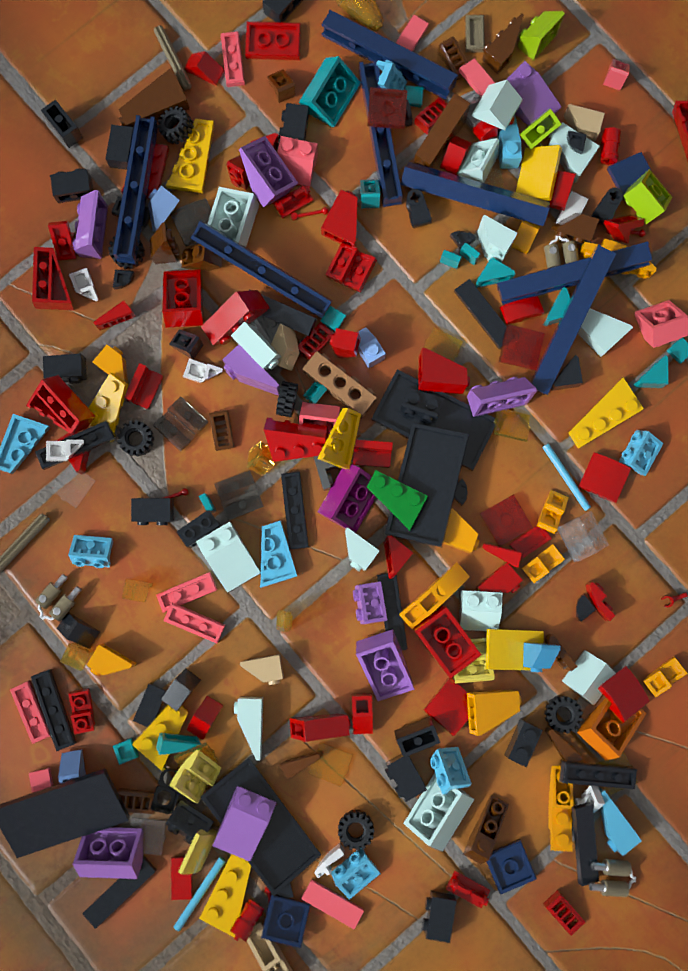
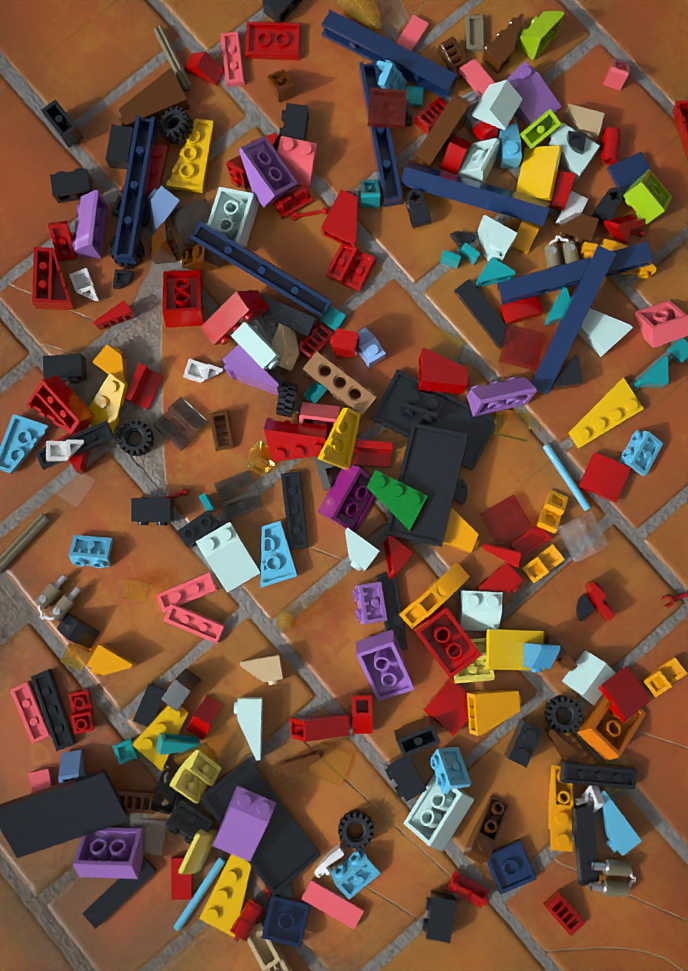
black slope [169,329,203,360] -> none
teal slope [298,56,361,127] -> none

